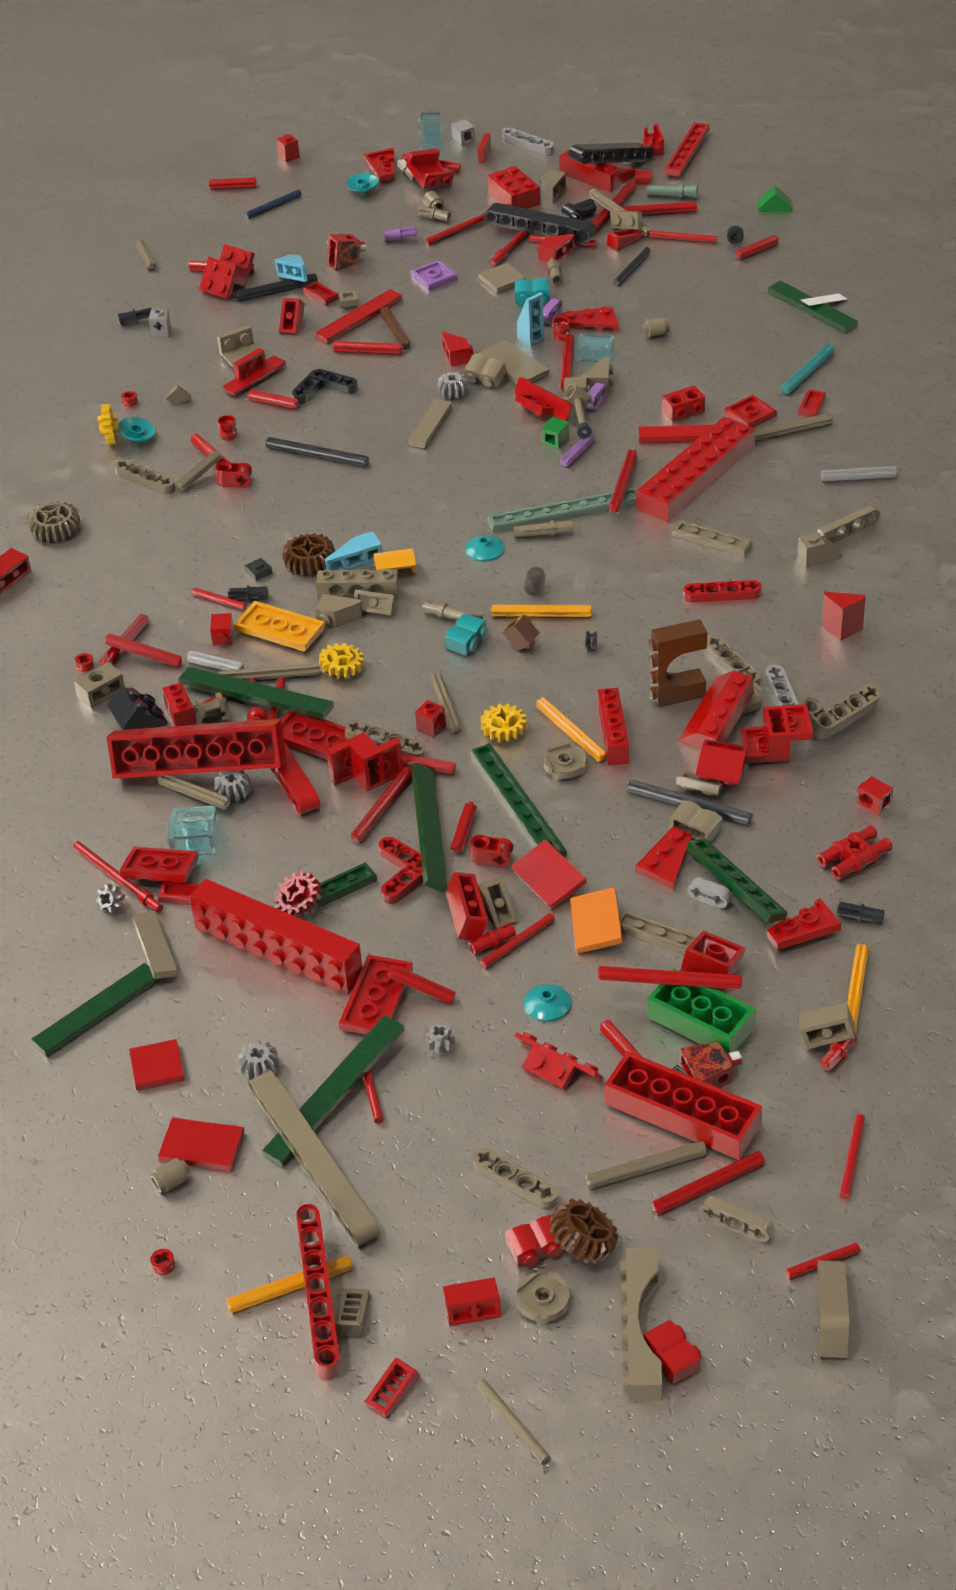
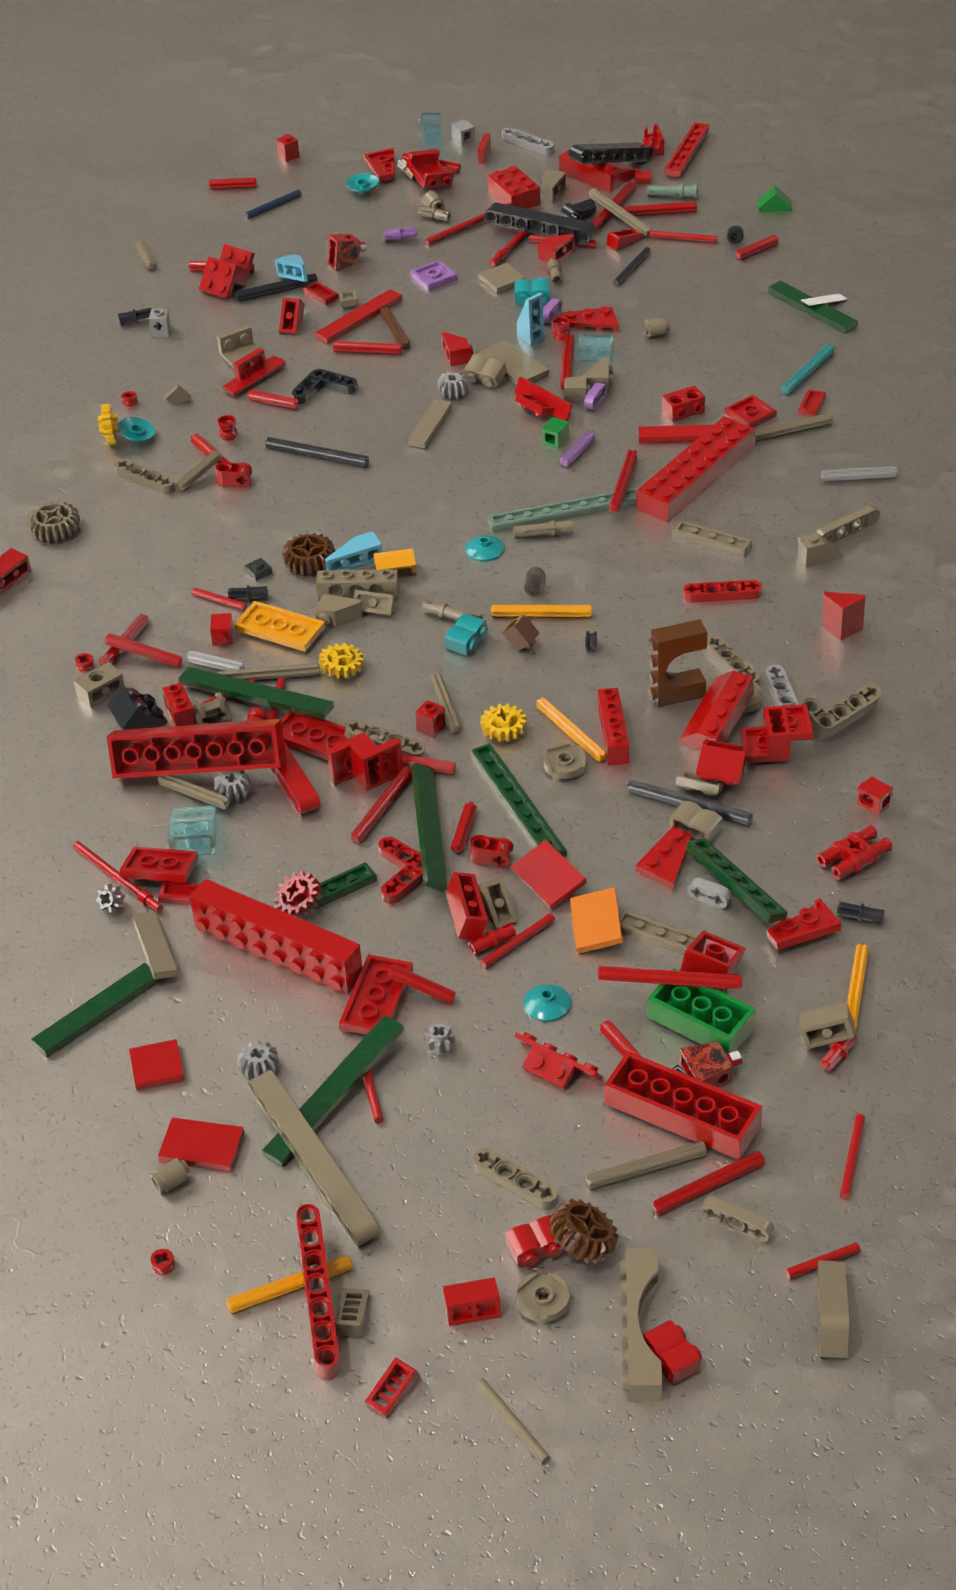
dark tan piece [563,383,592,439] -> none
dark tan plate [610,210,642,230] -> none

